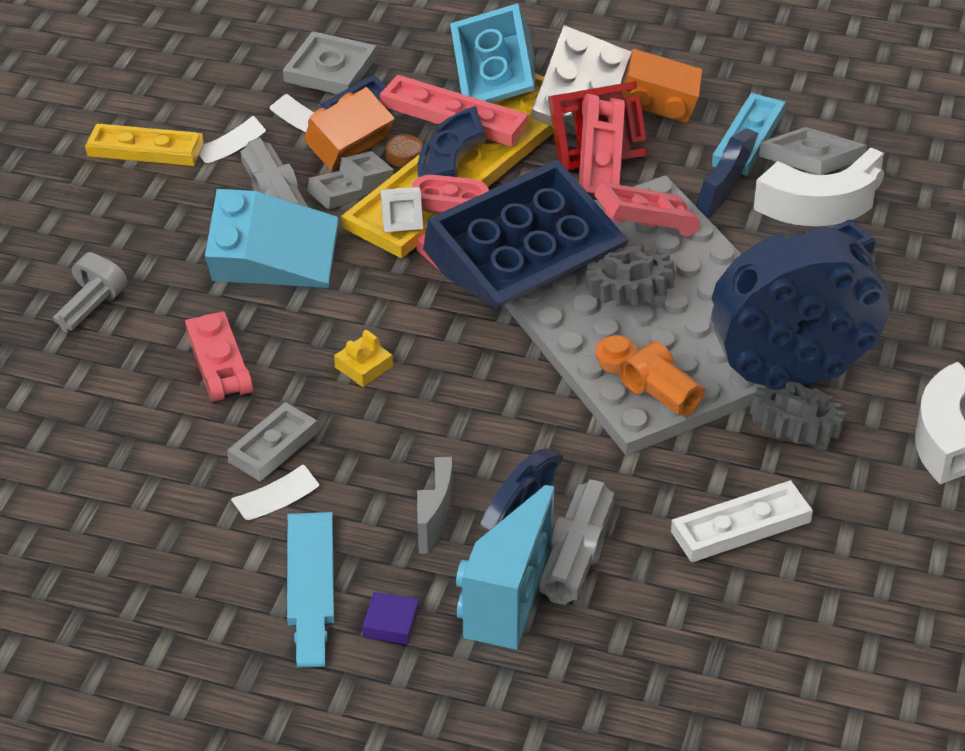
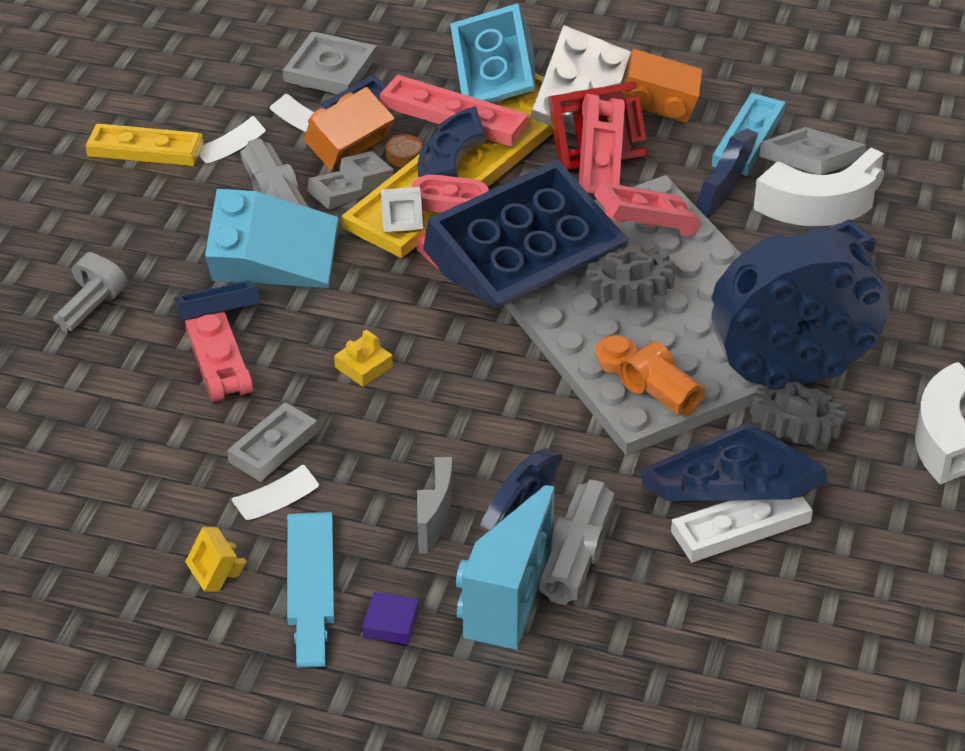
none -> dark blue tile [173,280,260,320]
none -> yellow tile [185,527,247,592]
none -> dark blue plate [640,423,827,501]

